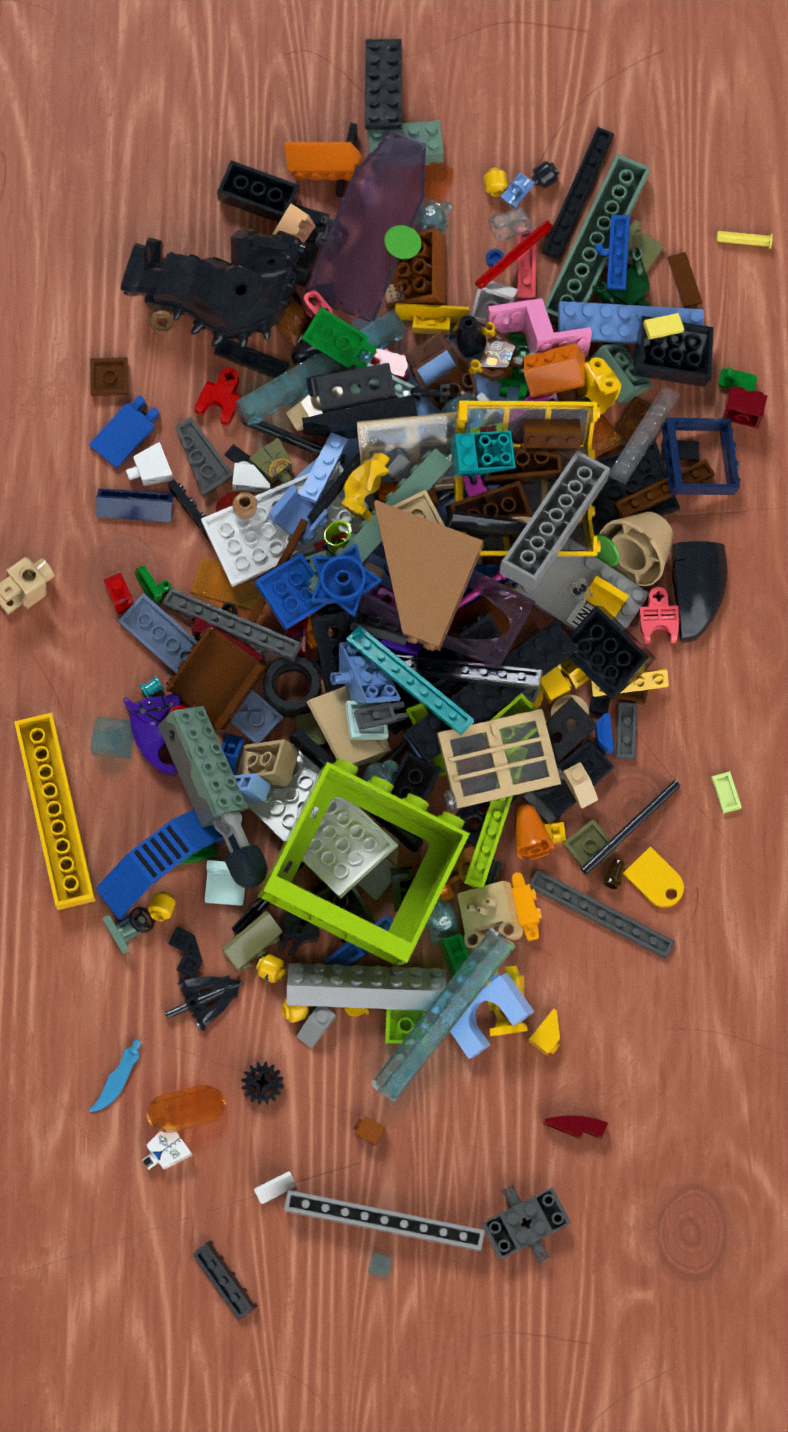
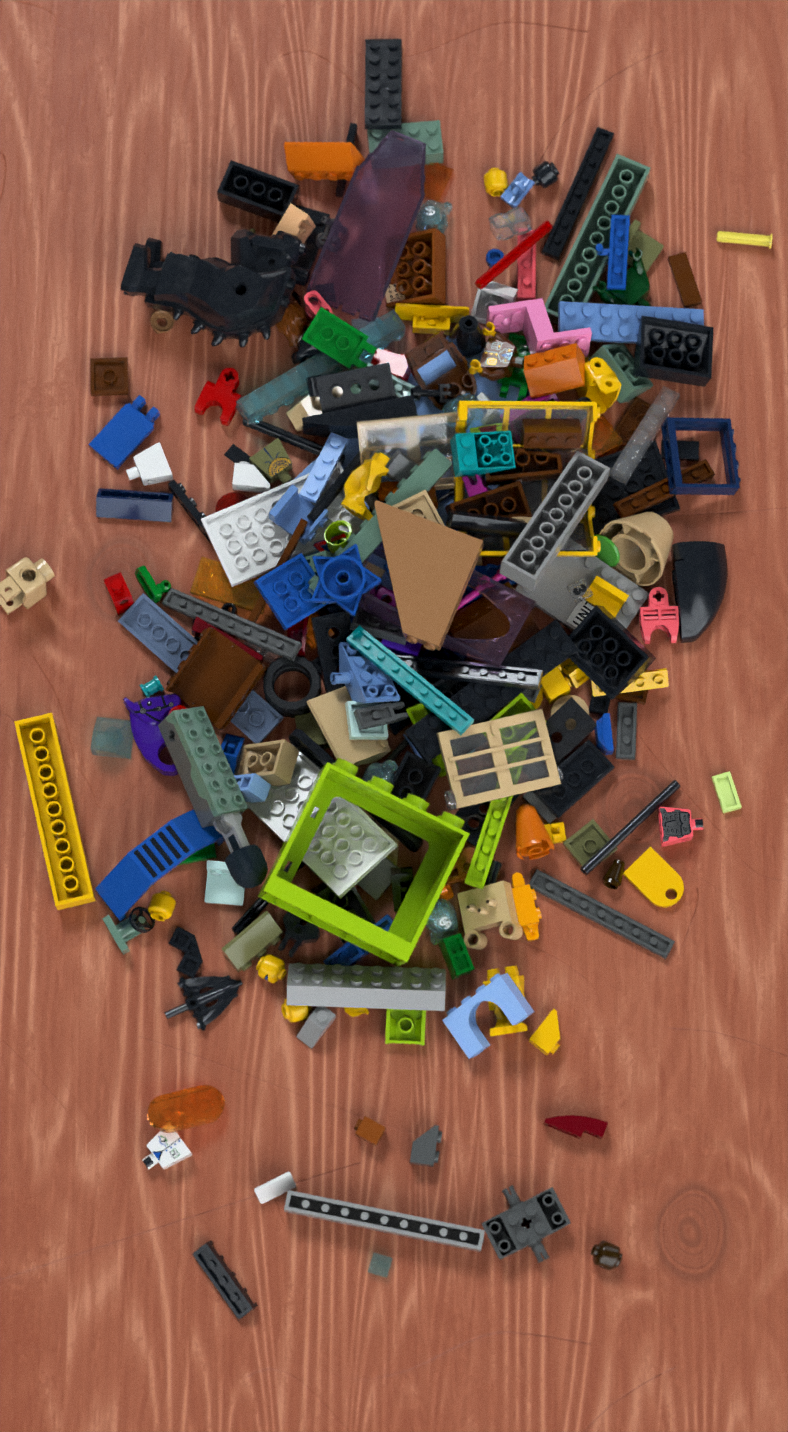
dark azure sword [89,1039,142,1112] -> none
dark grey wing [176,417,233,497] -> none
black tile [214,339,289,382] -> none
medium nougat head [232,492,257,520] -> none
black gear [241,1062,284,1105] -> none
clear light blue brick [371,927,516,1102] -> none
bright green piece [384,225,421,259] -> none
black bracket [457,613,502,655] -> none
tan slope [562,762,598,809] -> none
light yellow tile [643,313,684,340] -> none
green piece [718,368,757,392] -> none
dark red brick [723,386,768,429] -> none
none -> dark grey slope [410,1125,442,1167]
none -> dark brown head [591,1240,622,1270]
none -> torso [658,807,703,847]

